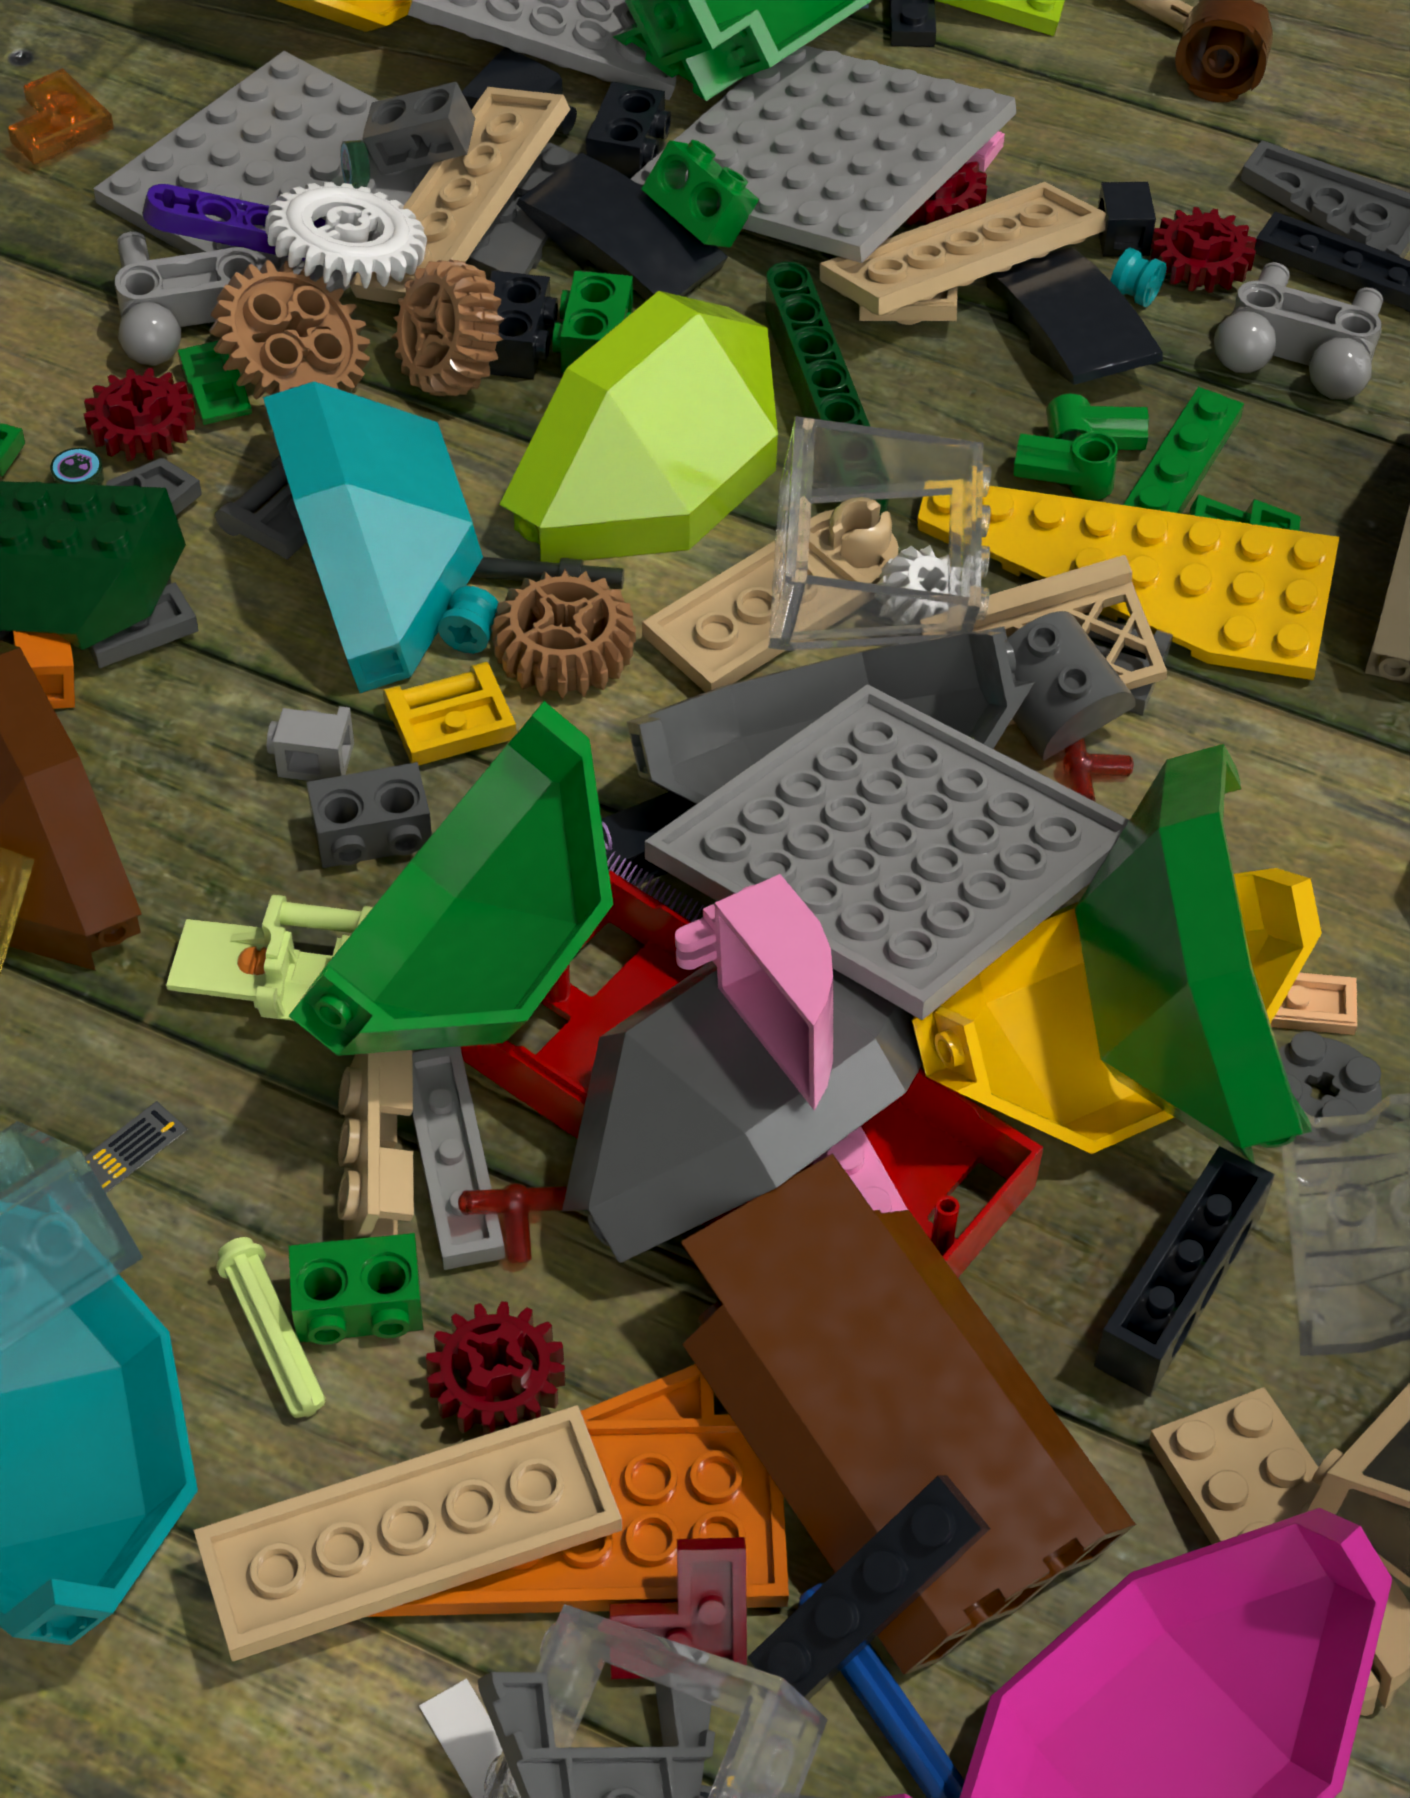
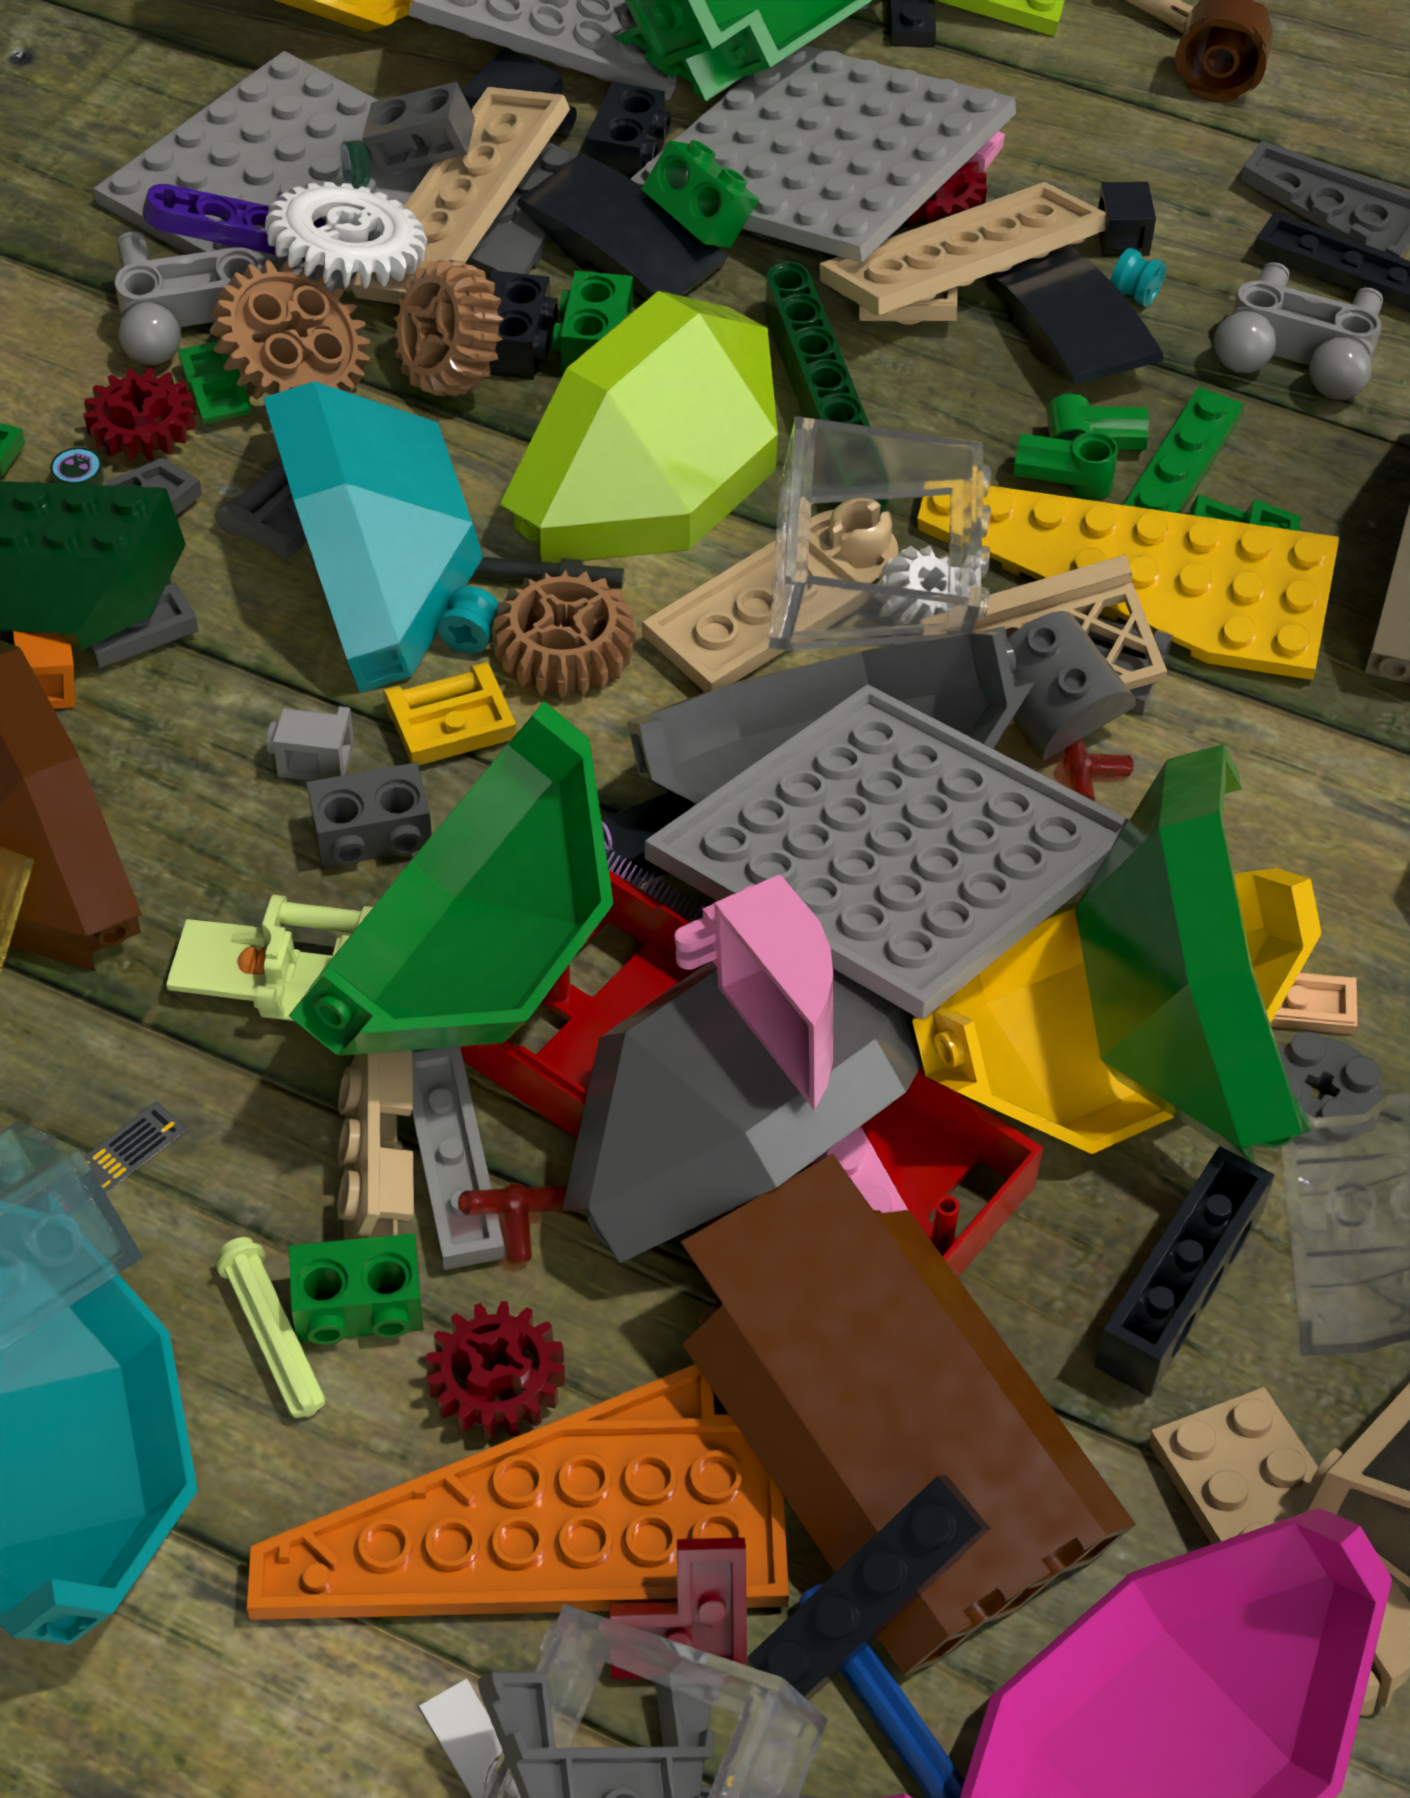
clear orange plate [7,68,114,165] -> none
tan plate [194,1405,622,1662] -> none
dark red gear [1150,207,1256,293] -> none

